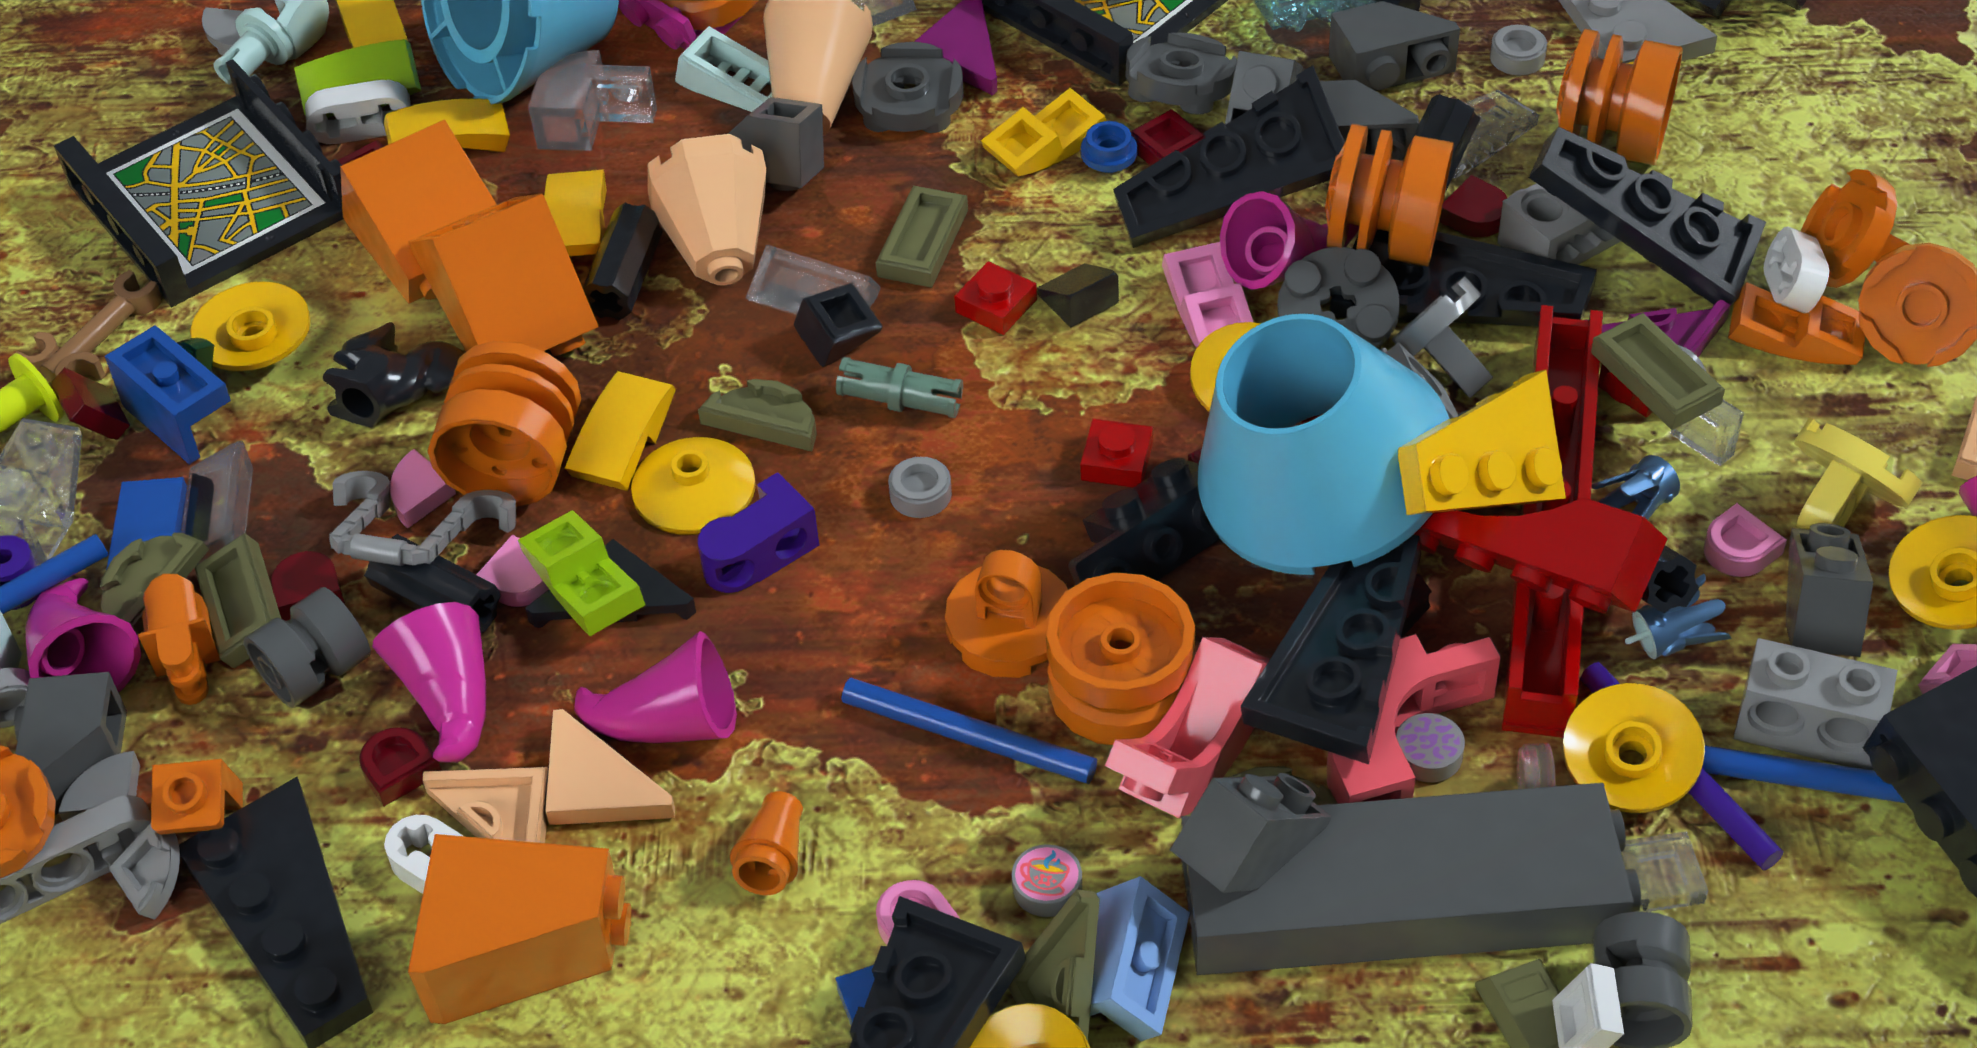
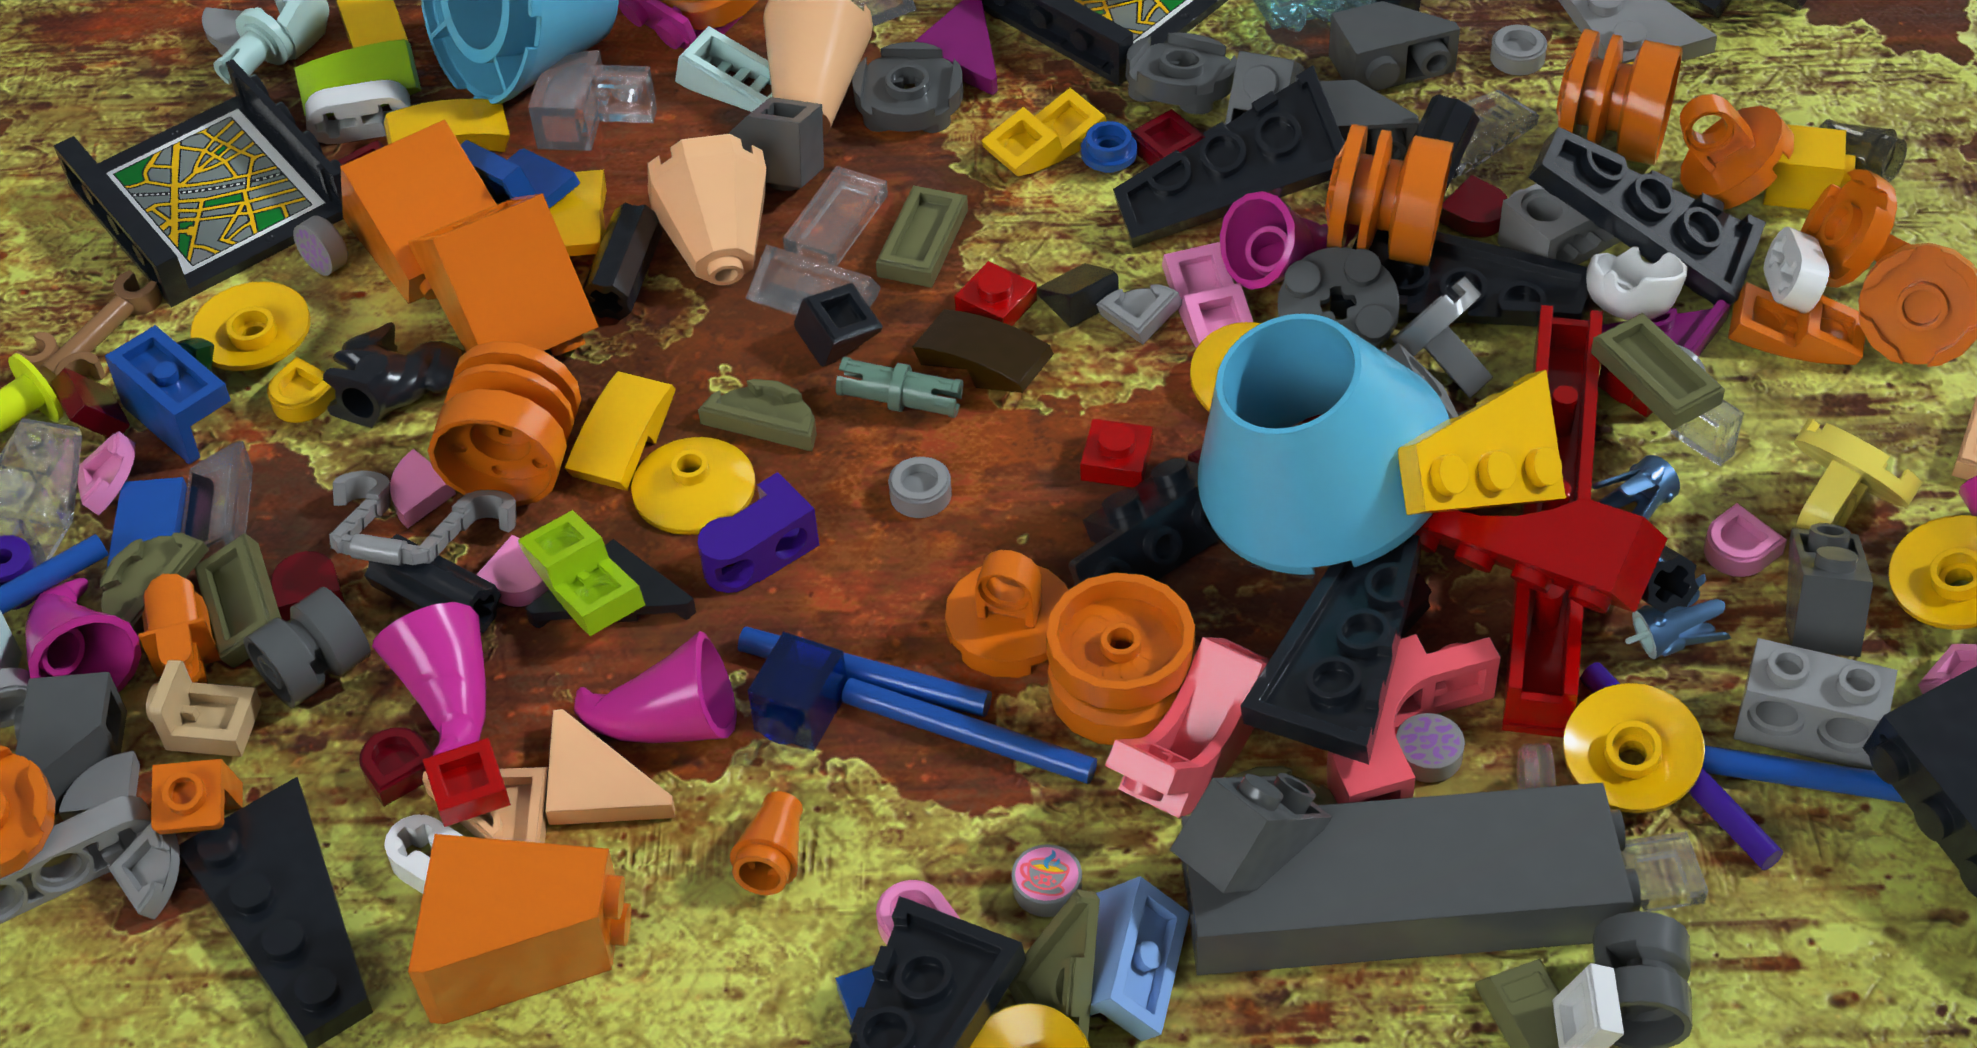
none -> bright pink tile [75,431,135,516]
none -> tan bracket [146,660,262,757]
none -> yellow tile [267,357,336,423]
none -> light grey tile [293,216,348,276]
none -> red plate [422,738,511,827]
none -> blue panel [460,140,580,209]
none -> blue bar [738,626,992,717]
none -> clear blue brick [748,632,847,751]
none -> clear tile [783,166,888,269]
none -> dark brown slope [912,309,1054,393]
none -> light grey tile [1096,284,1182,345]
none -> white hair [1586,246,1687,320]
none -> orange tile [1680,94,1794,210]
none -> yellow brick [1763,124,1856,210]
none -> clear smoke cone [1819,119,1907,182]

